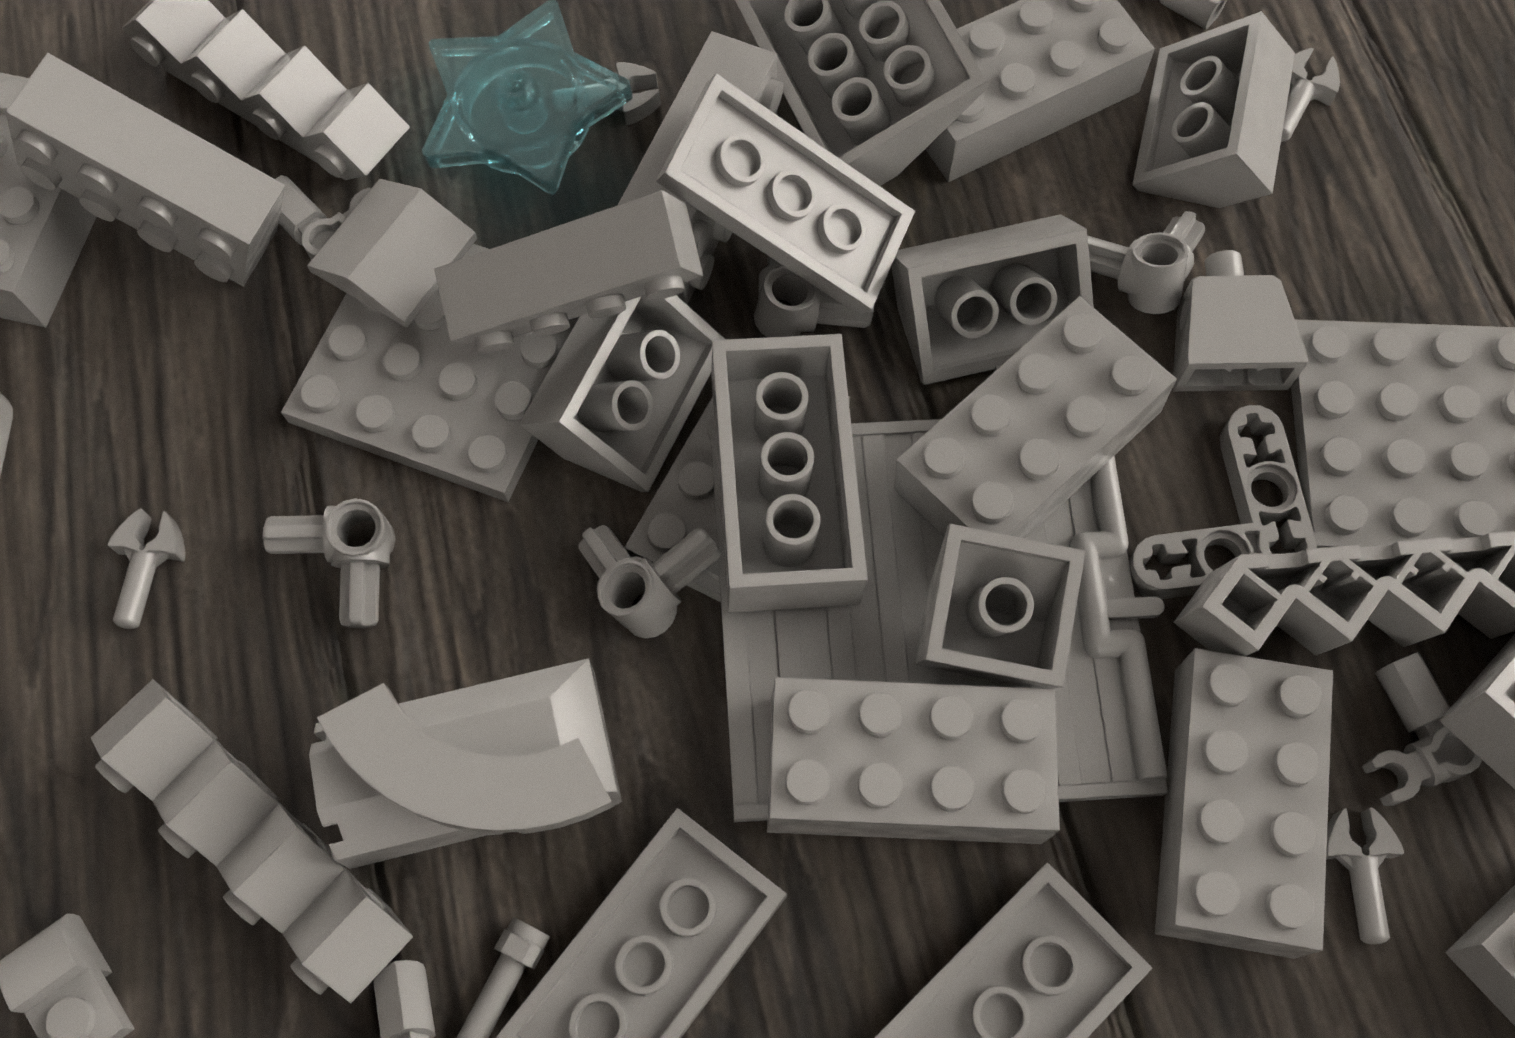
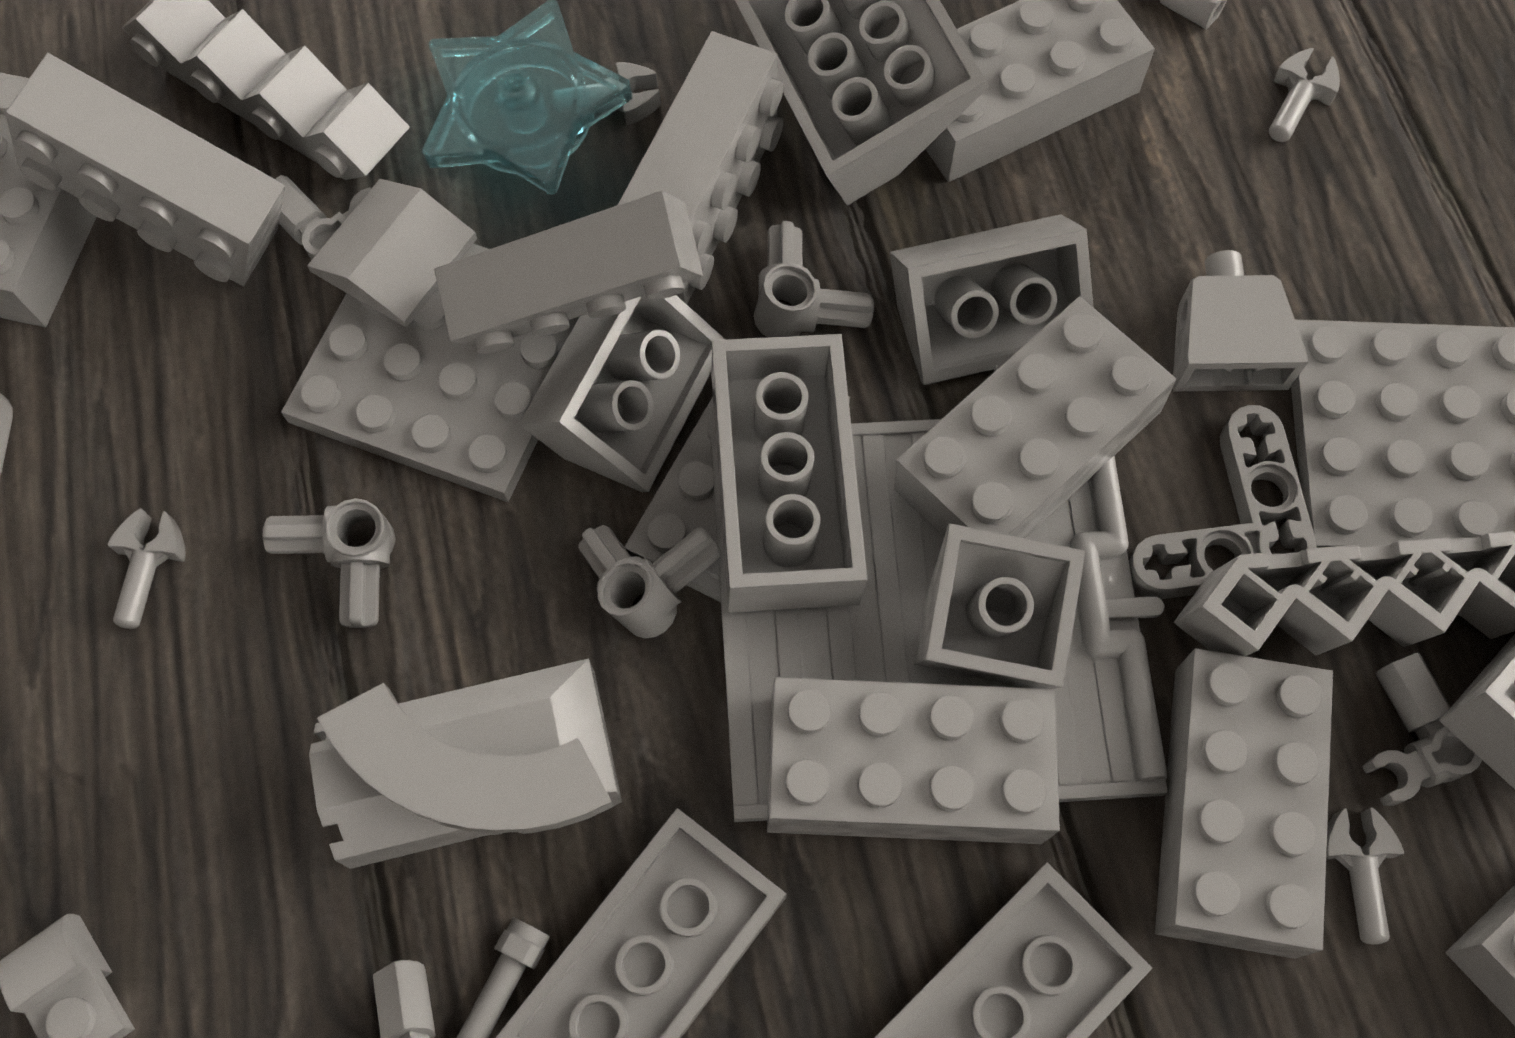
light grey brick [91,679,413,1003] -> none
plate [656,73,915,316] -> none
light grey axle [1087,211,1205,314] -> none
light grey slope [1133,11,1295,208] -> none

